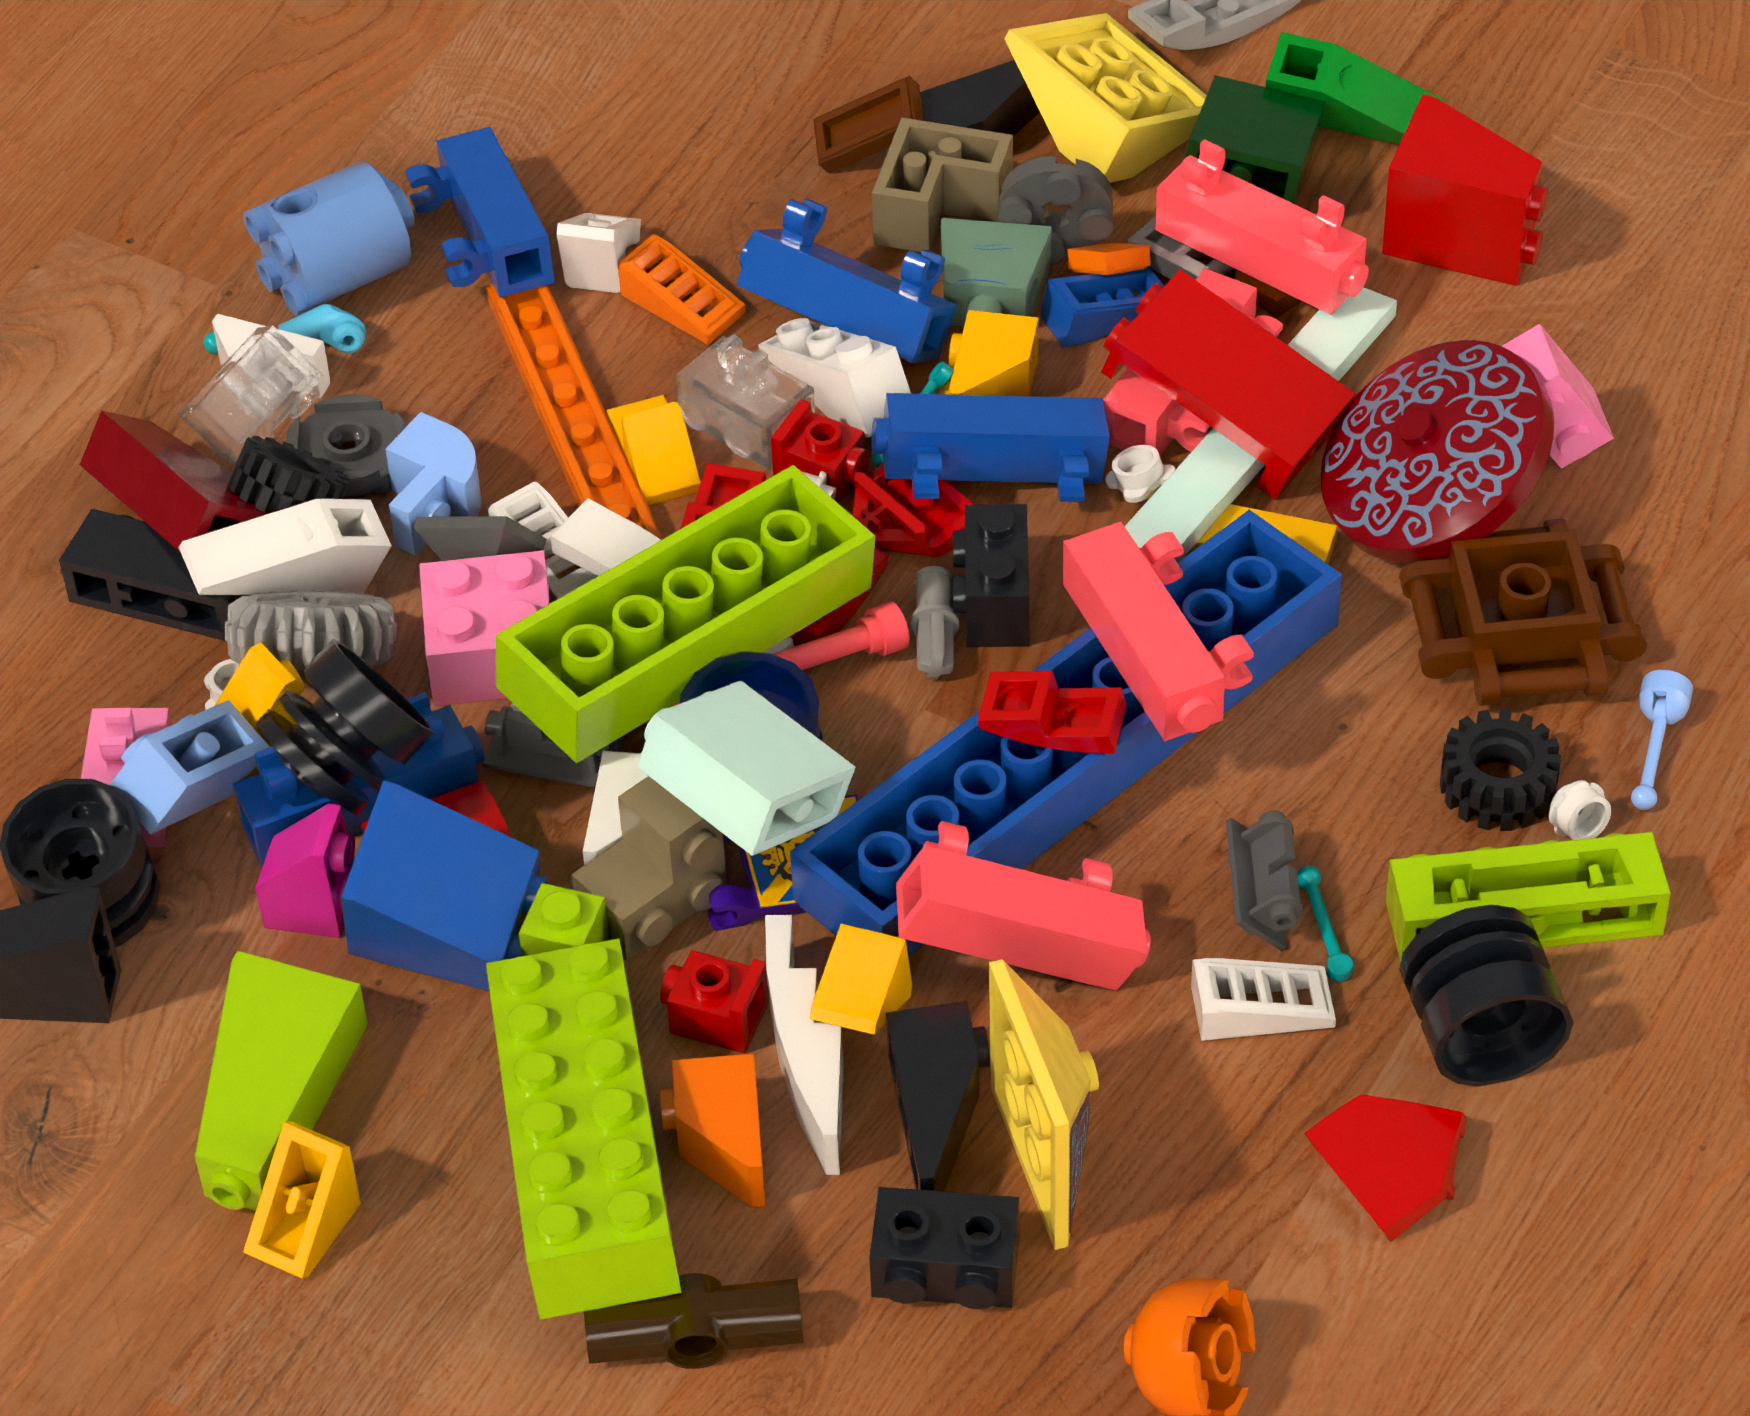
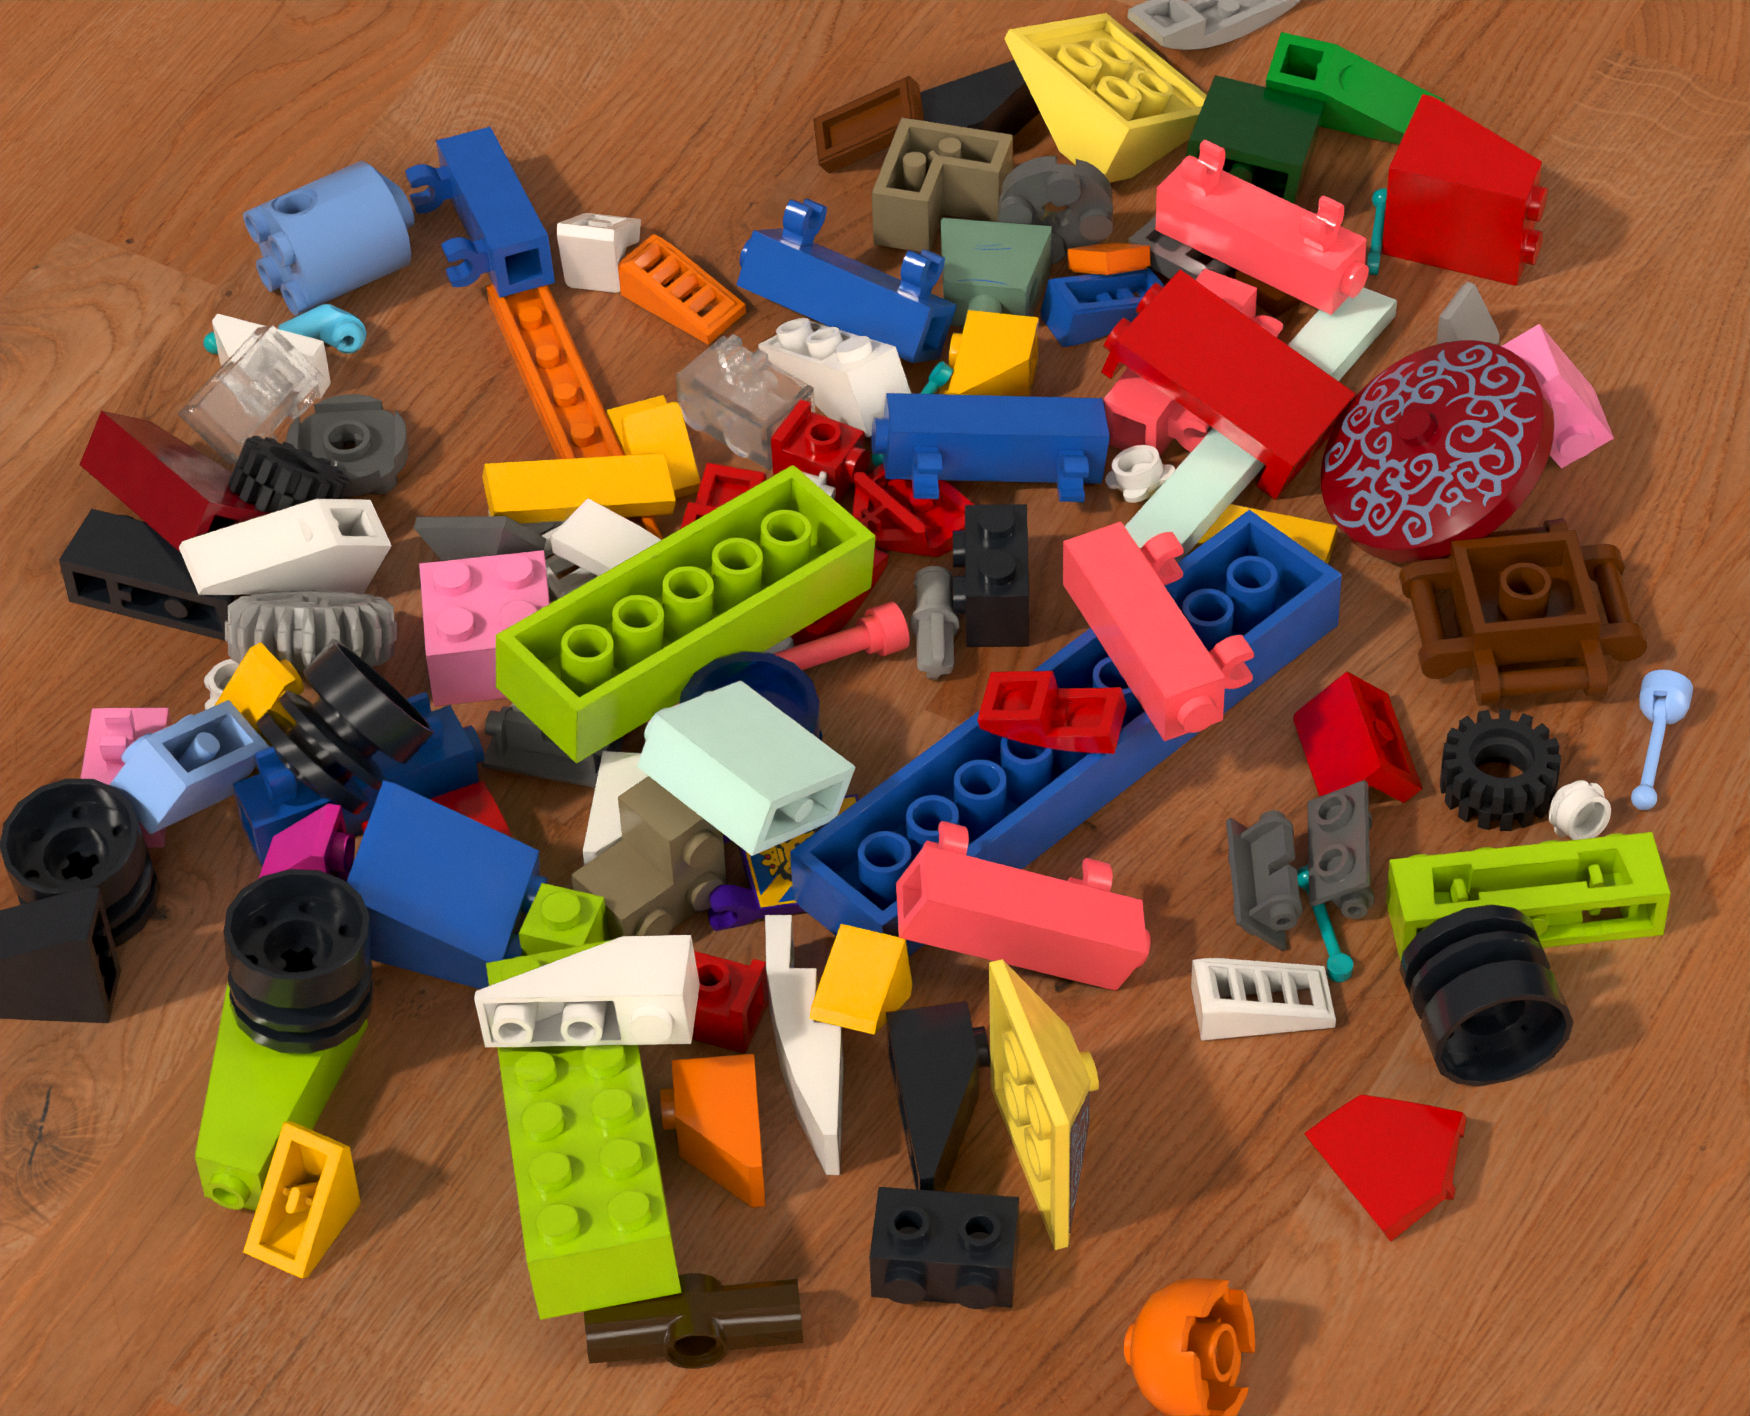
light blue brick [385,412,482,556] -> none
none -> black wheel [223,869,374,1054]
none -> white slope [474,935,700,1047]
none -> yellow tile [482,453,676,524]
none -> red panel [1293,671,1423,803]
none -> dark grey hinge [1308,780,1374,919]
none -> teal hinge [1367,188,1387,276]
none -> light grey slope [1436,282,1500,345]

